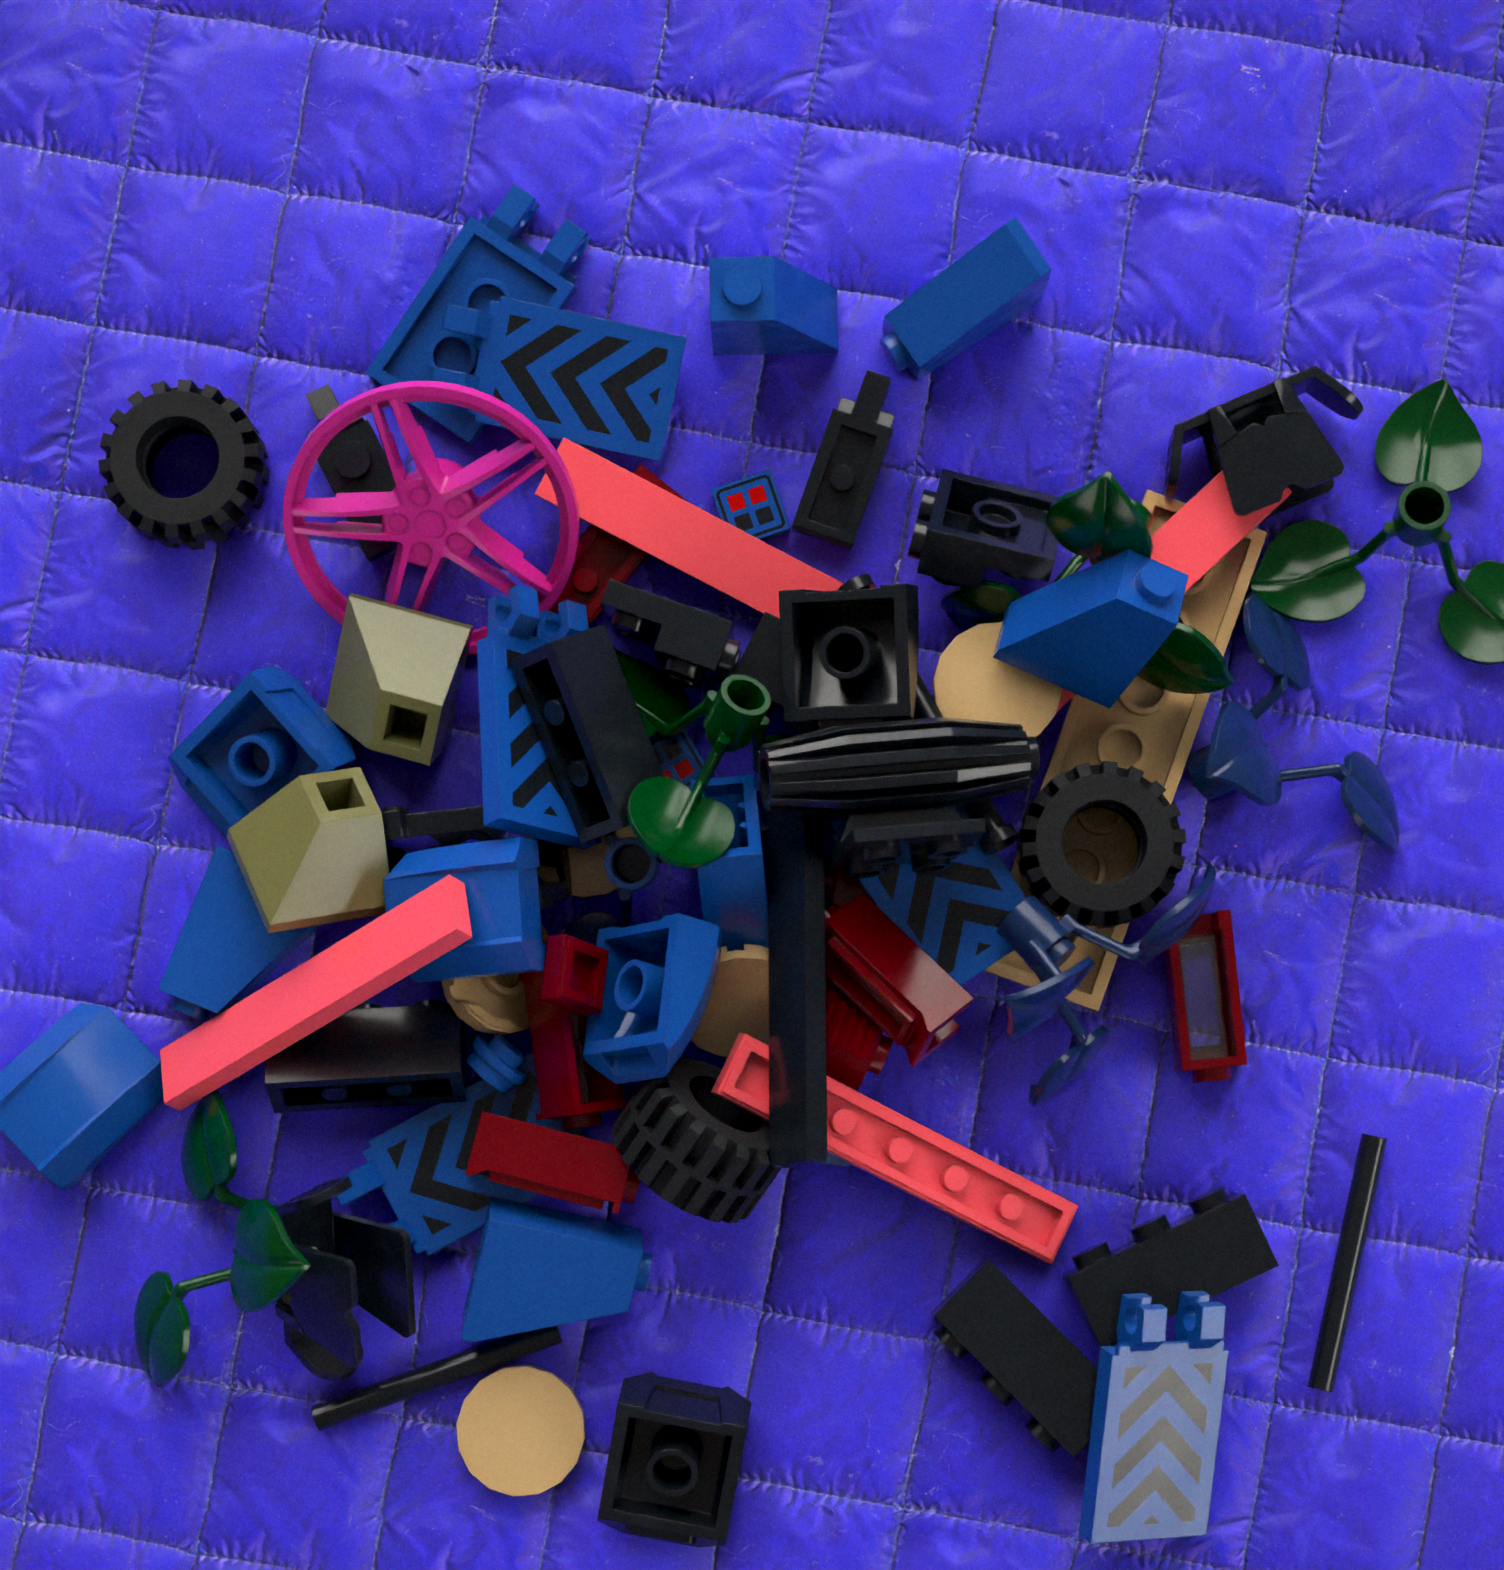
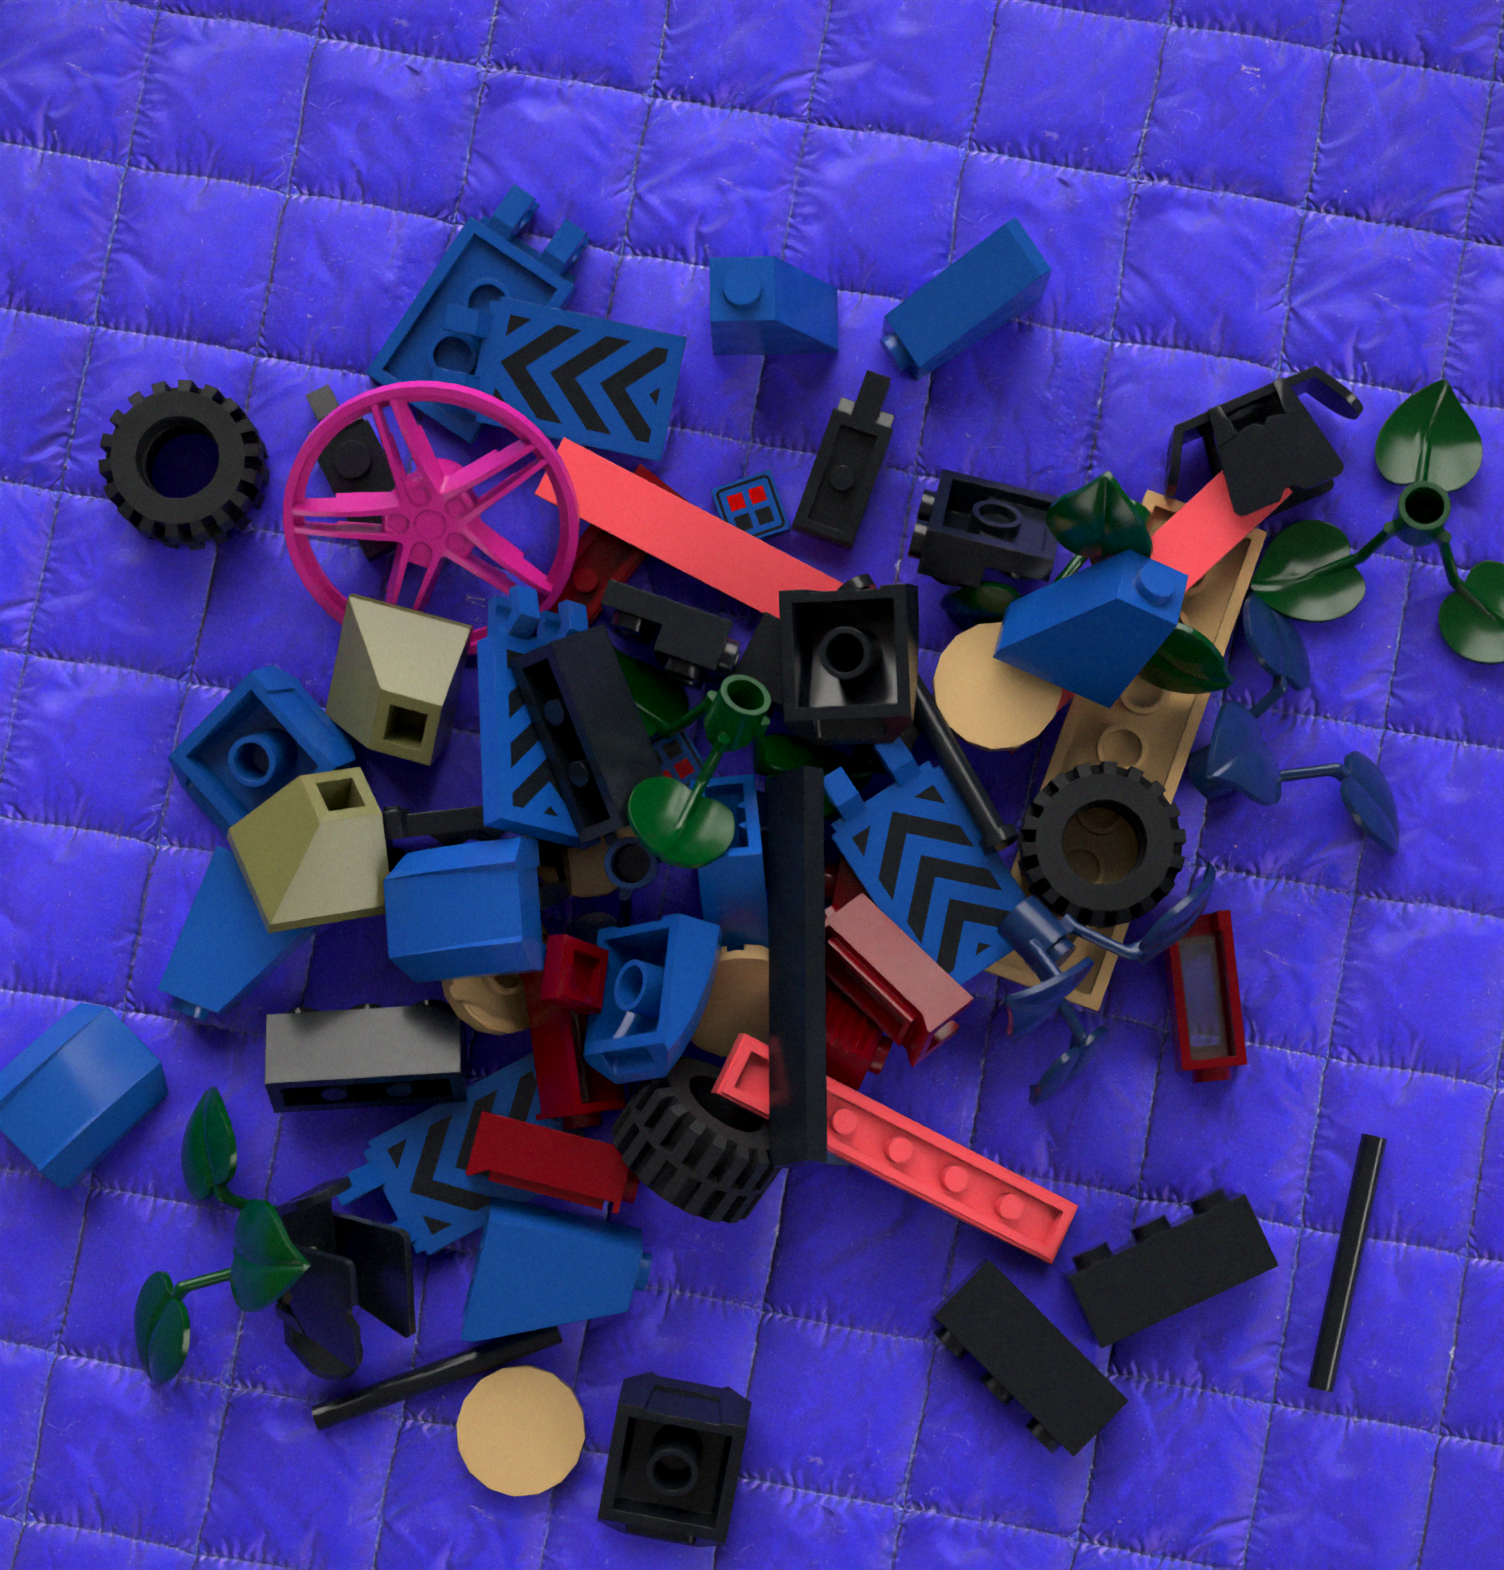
coral tile [160,874,472,1111] -> none
blue plate [466,1034,527,1093] -> none
black plate [757,717,1040,879] -> none
tile [1079,1291,1229,1544] -> none

